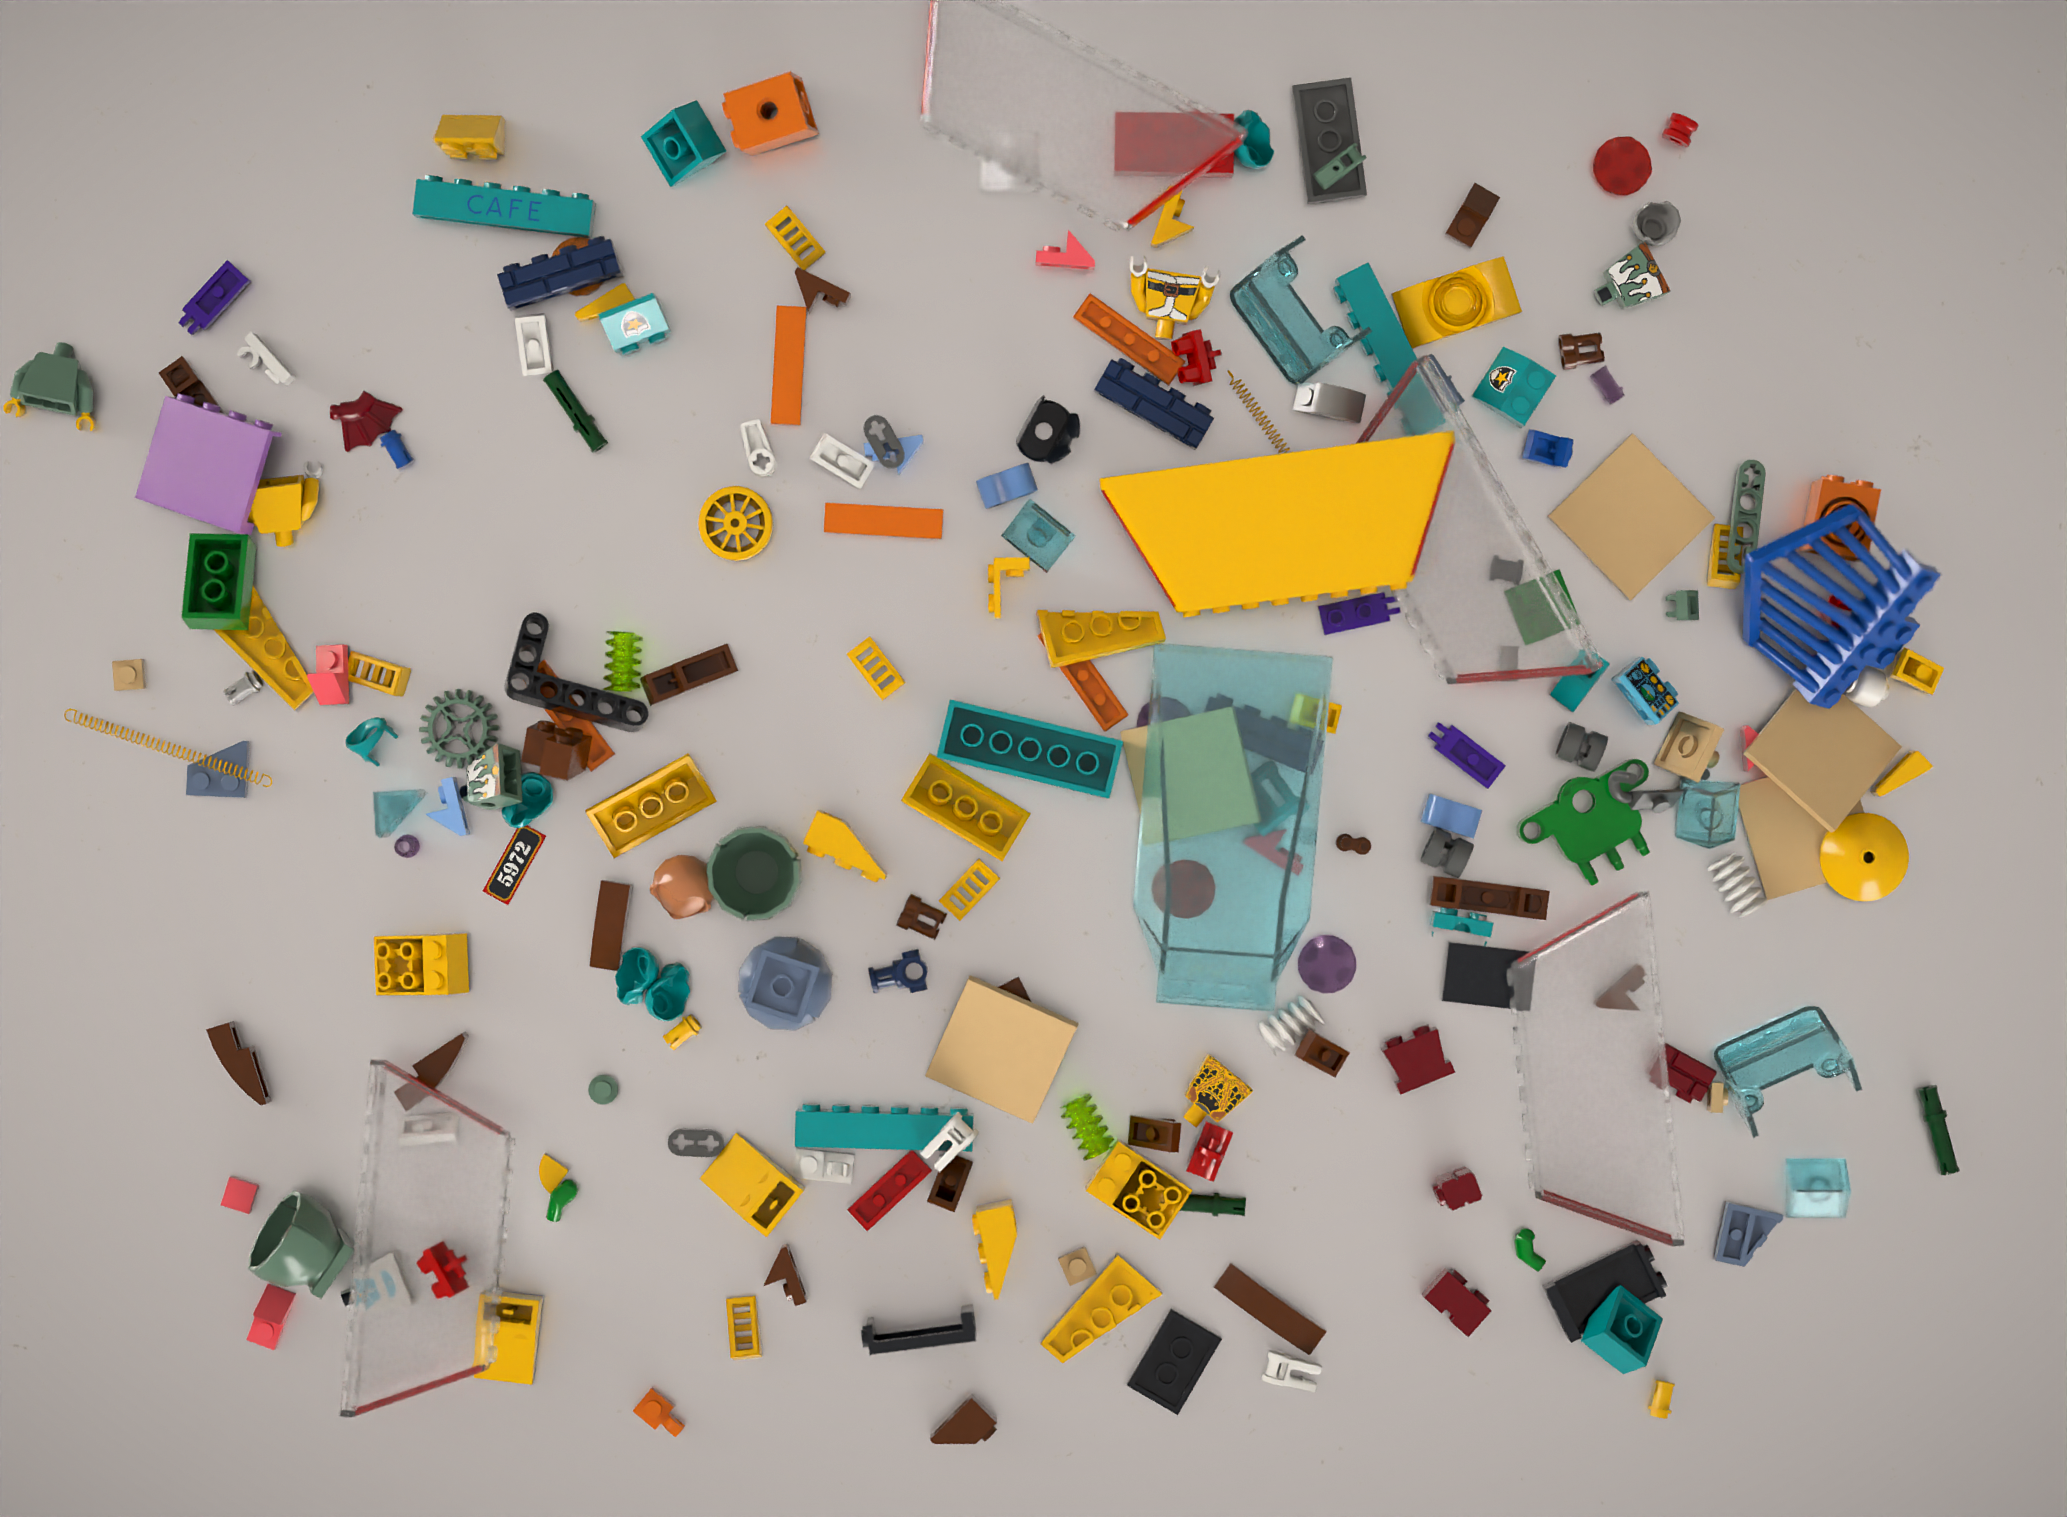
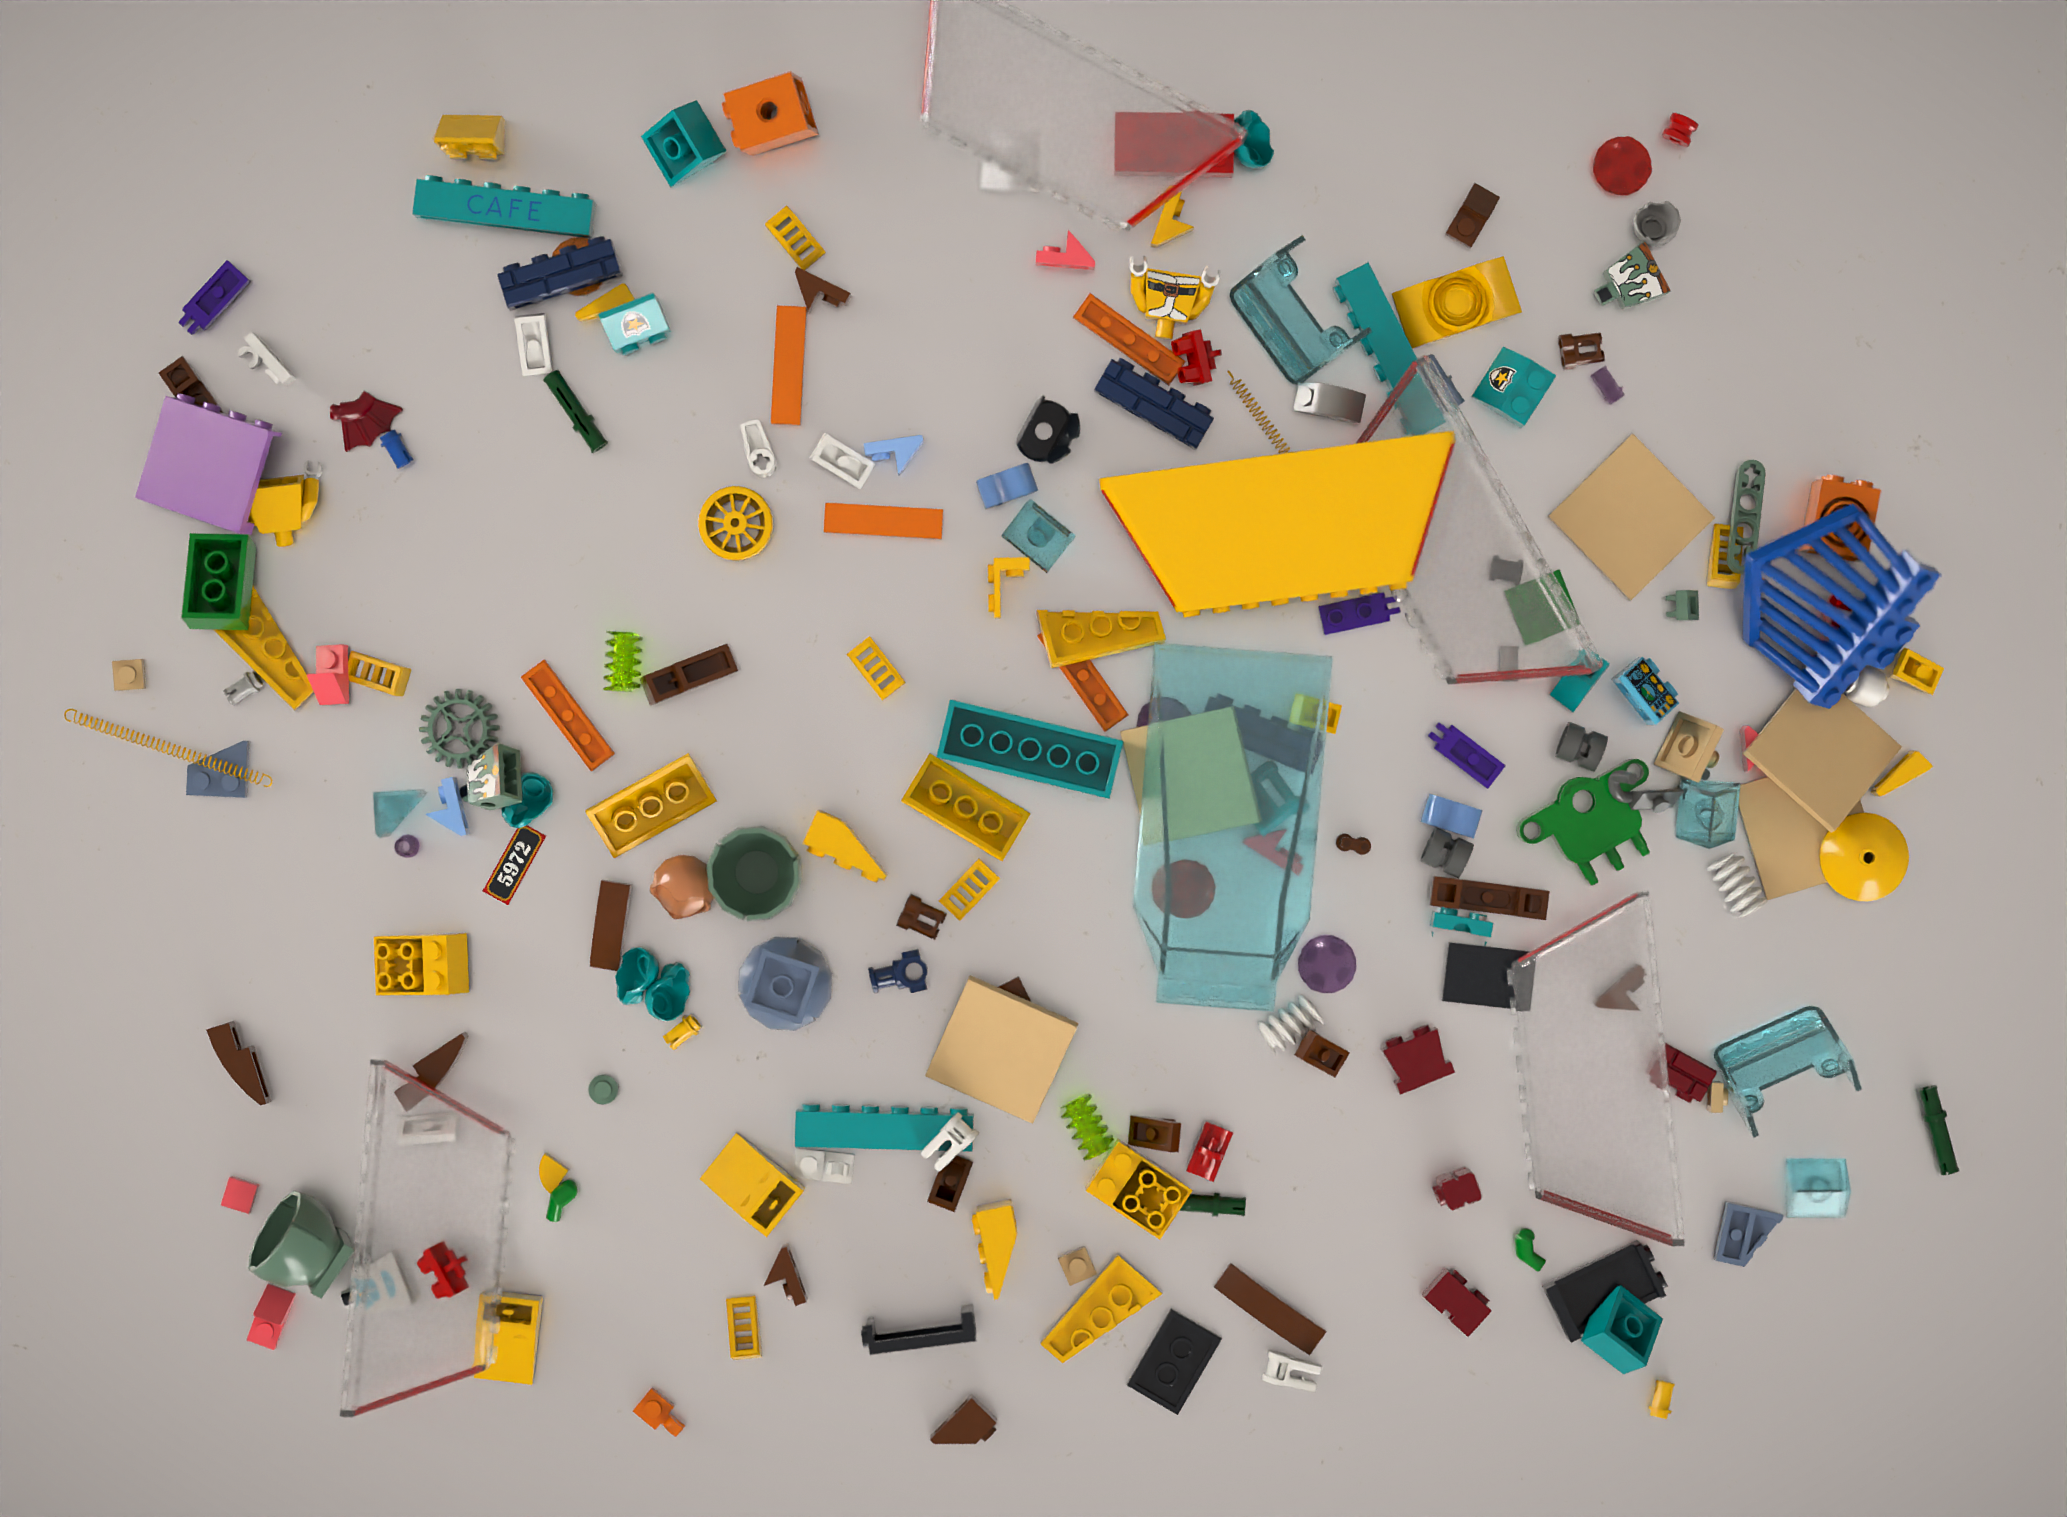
sand green torso [3,342,96,431] -> none
teal piece [345,717,398,767] -> none
black beam [504,612,649,732] -> none
reddish brown brick [521,720,592,781] -> none
dark grey beam [667,1128,724,1157] -> none
red plate [847,1150,932,1231] -> none
dark grey beam [863,415,905,469] -> none
torso [1183,1053,1253,1128] -> none
dark grey plate [1292,77,1367,204] -> none
sand green bar [1313,143,1367,190] -> none
blue bracket [1522,430,1573,468] -> none

